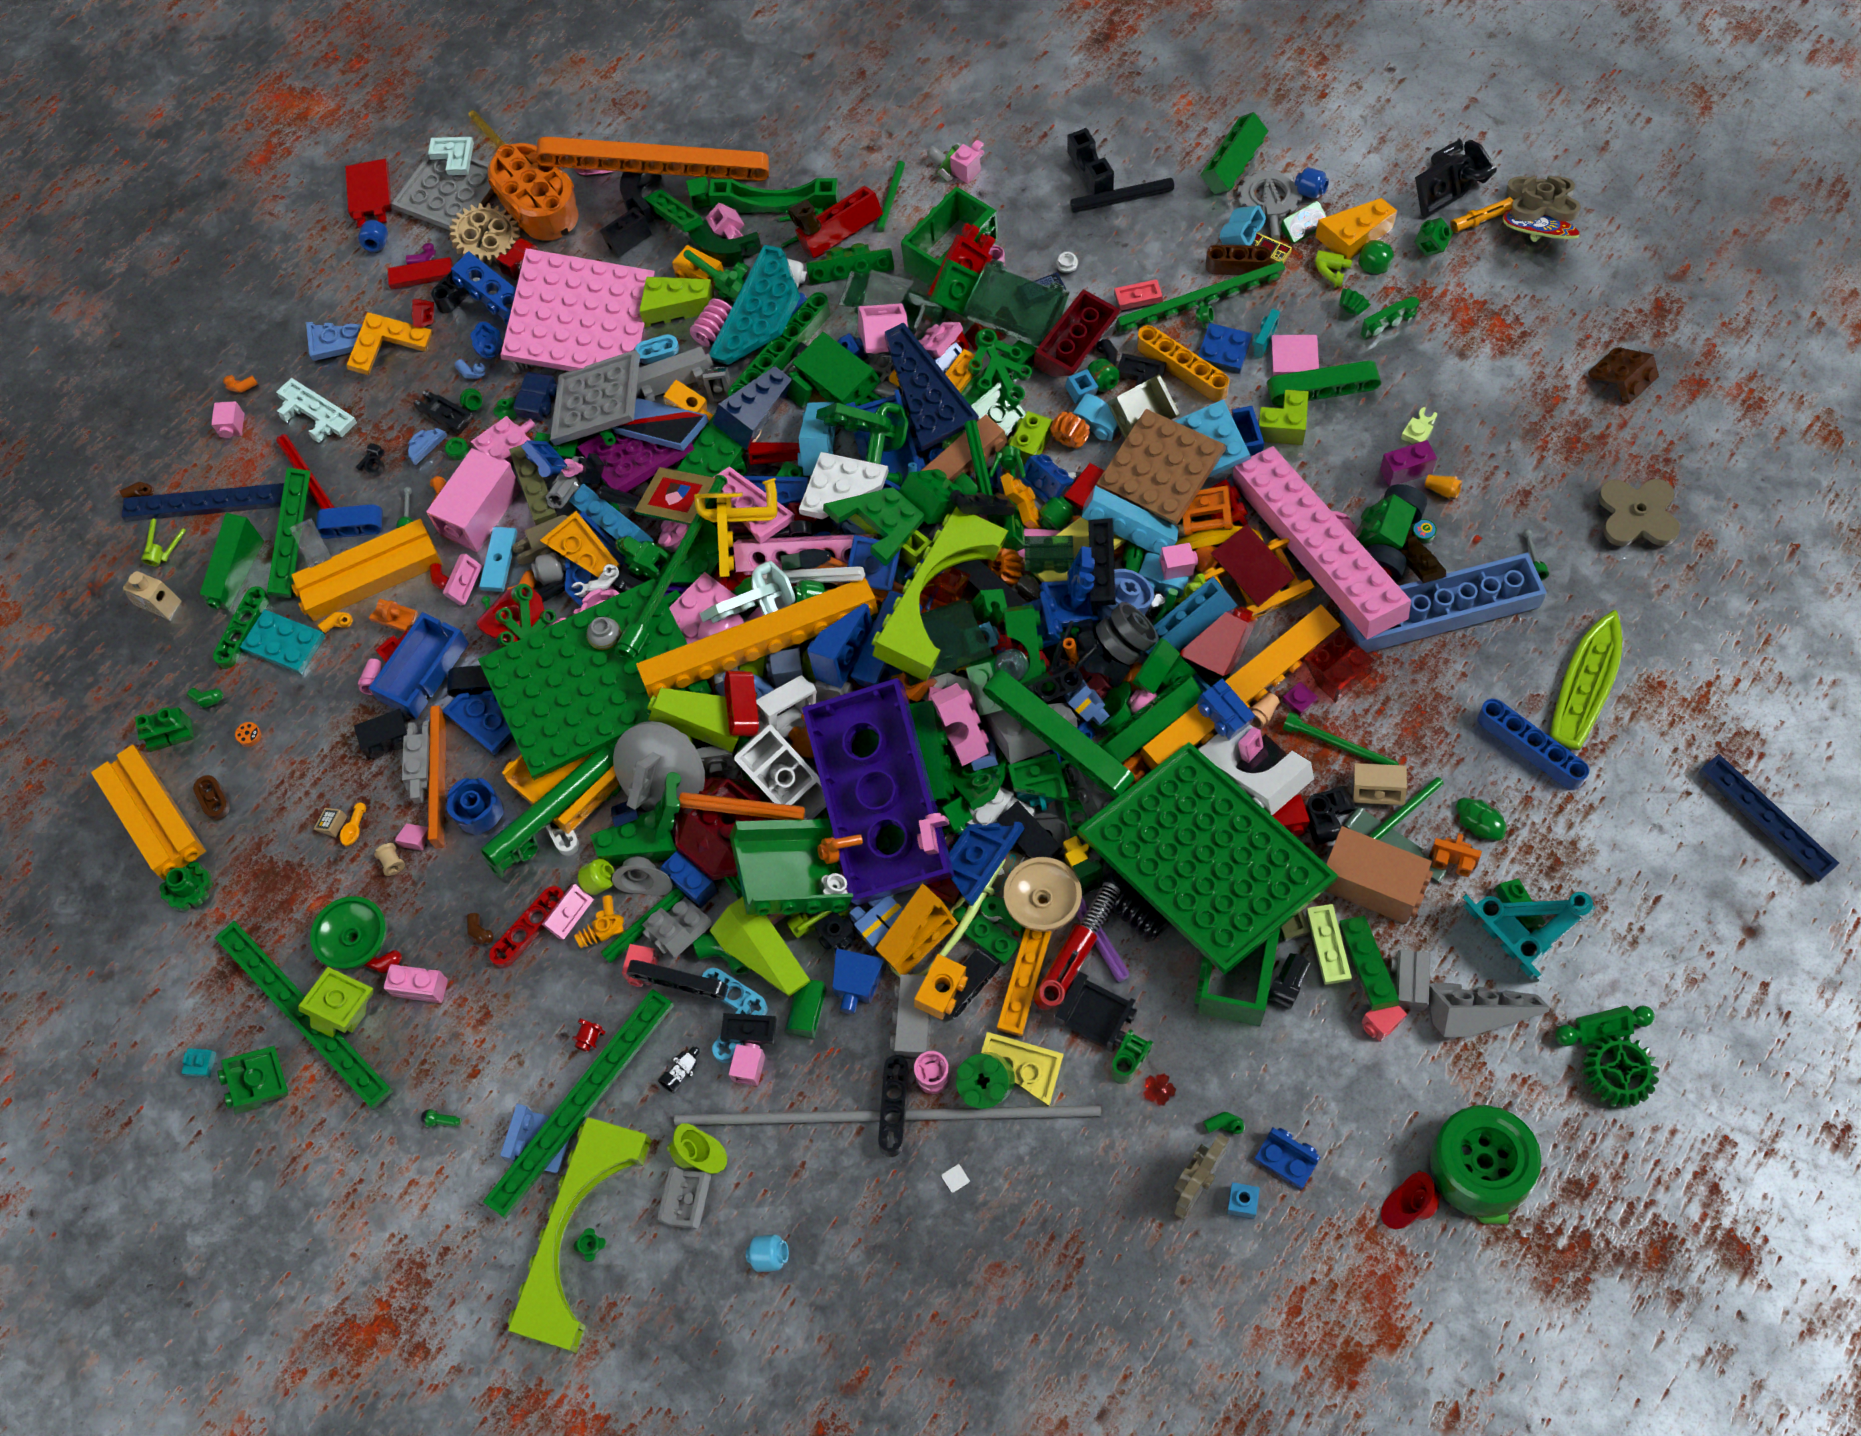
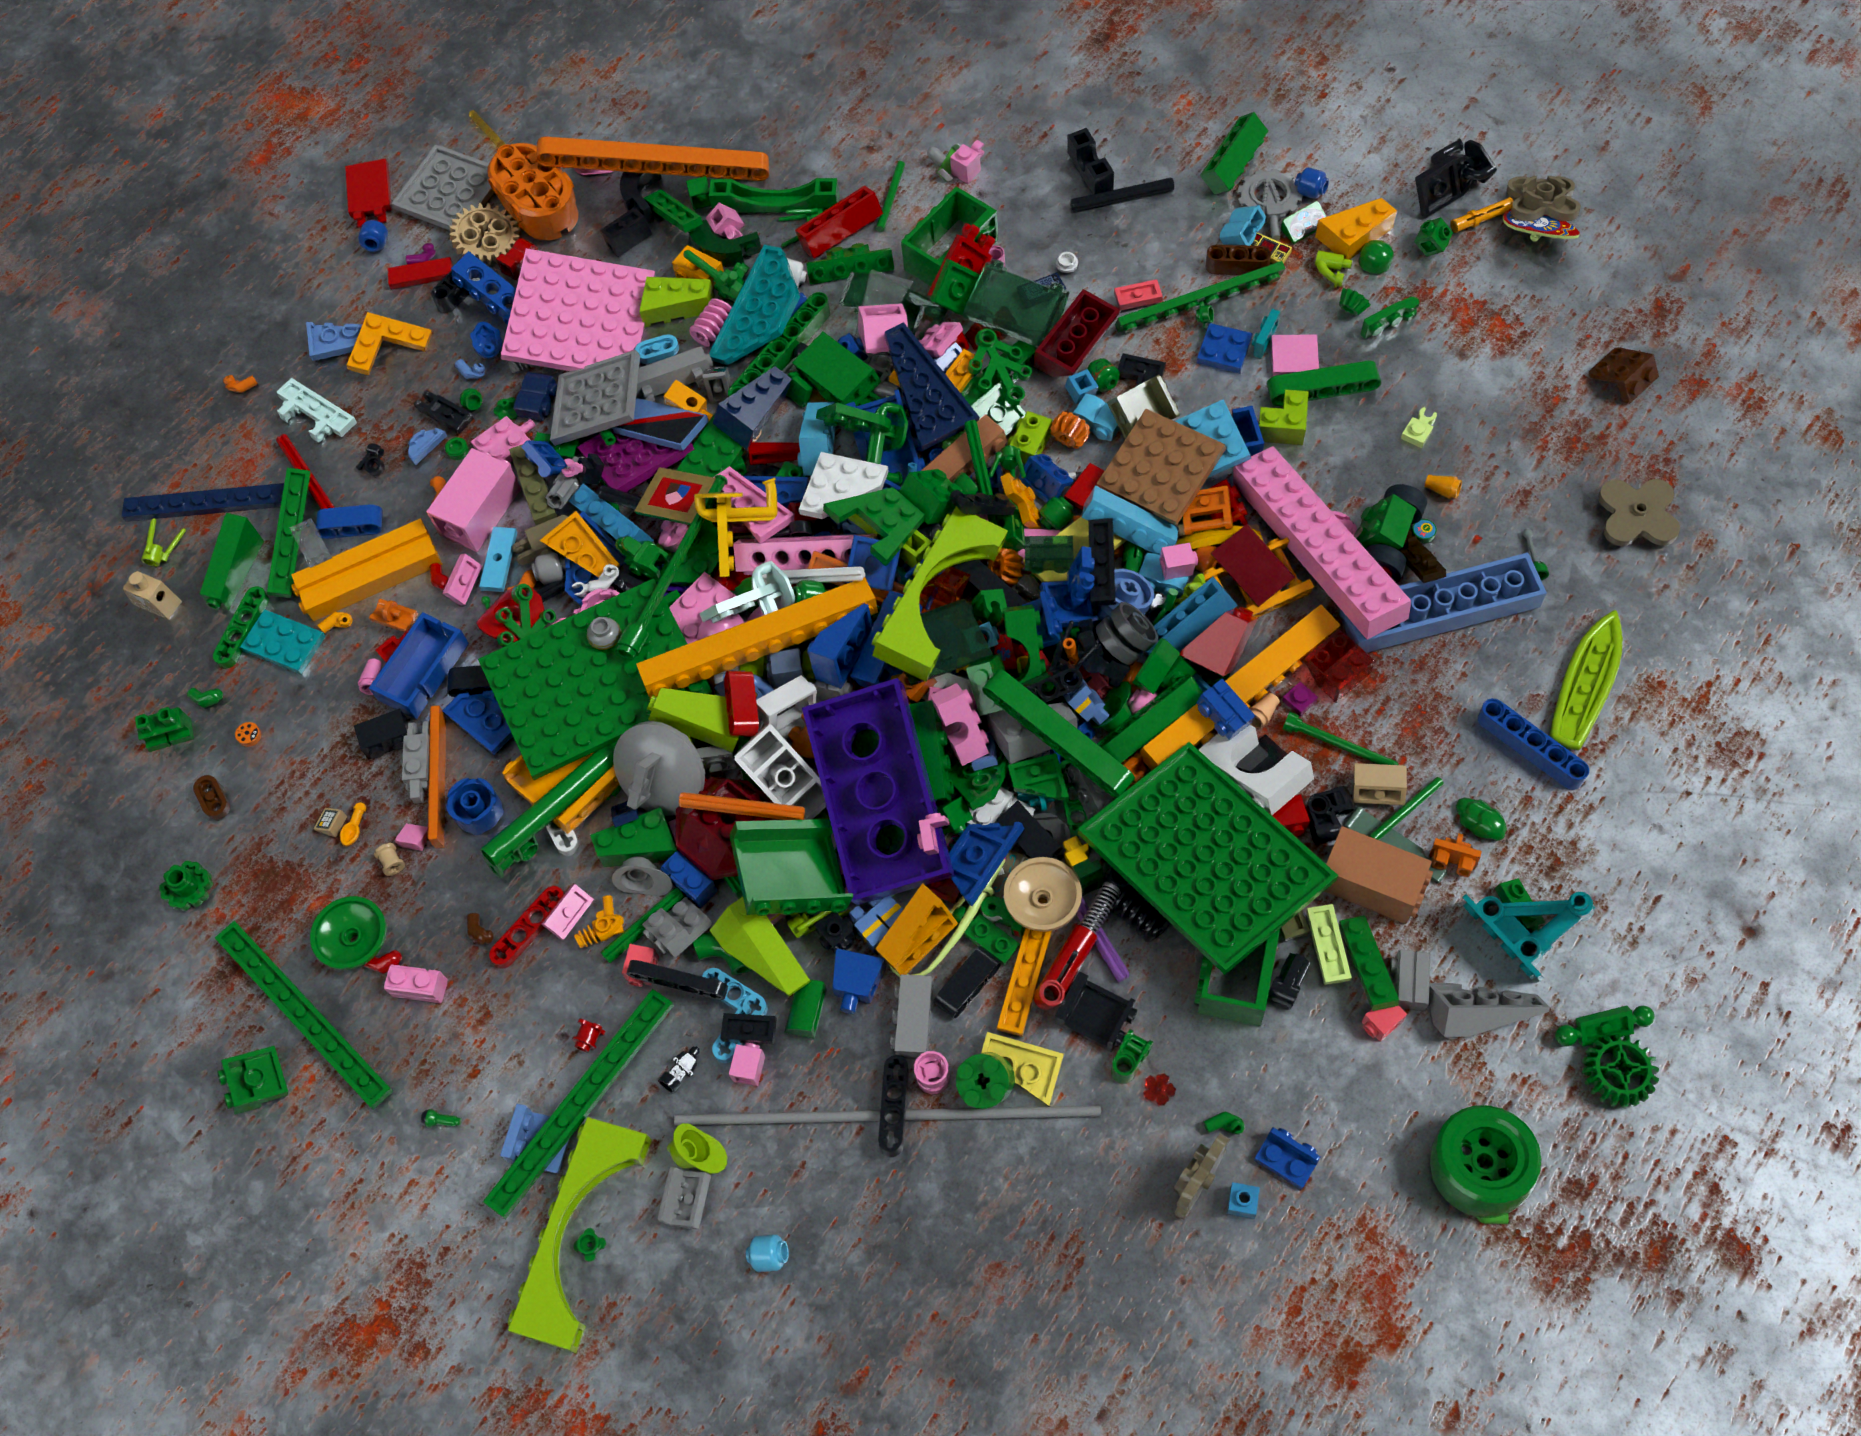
light orange brick [91,744,206,880] -> none
reddish brown arm [119,482,154,499] -> none
teal tile [181,1048,216,1078] -> none
bright pink brick [211,401,244,438] -> none
lime panel [298,967,373,1037] -> none
hinge [396,487,413,529] -> none
red bracket [411,299,434,328] -> none
light aqua plate [428,137,474,175] -> none
lime head [578,858,615,895] -> none
green plate [655,772,681,839] -> none
black piece [781,548,831,570] -> none
dark brown piece [787,199,822,235] -> none
orange plate [818,834,863,864] -> none
white plate [821,873,848,894] -> none
light orange brick [914,954,968,1020] -> none
white sticker [941,1164,970,1193] -> none
clear light blue head [994,649,1029,681] -> none
black arm [1096,339,1118,367] -> none
light orange beam [1137,325,1229,402] -> none
bright pink tile [1238,727,1263,763] -> none
magenta brick [1380,440,1437,487] -> none
red piece [1381,1171,1442,1230] -> none
dark blue plate [1698,754,1840,883] -> none

